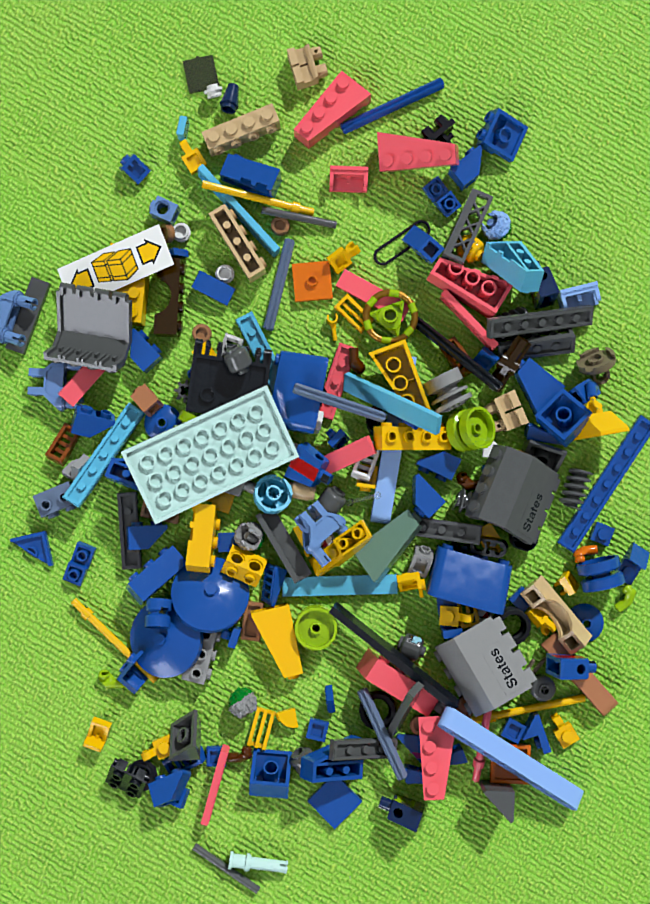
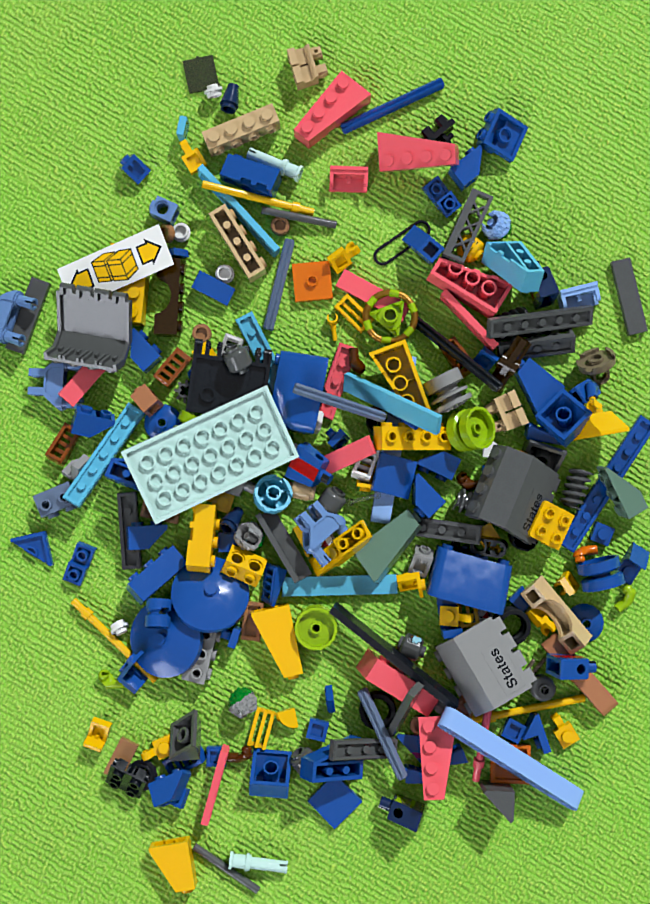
none -> medium nougat tile [103,736,139,775]
none -> white plate [110,619,129,636]
none -> yellow slope [149,835,197,894]
none -> dark orange slope [153,347,192,389]
none -> dark blue cone [219,507,244,535]
none -> light aqua pin [246,147,304,182]
none -> blue tile [371,452,417,499]
none -> yellow bracket [528,501,575,550]
none -> sand green slope [596,465,648,519]
none -> dark grey tile [610,258,648,336]

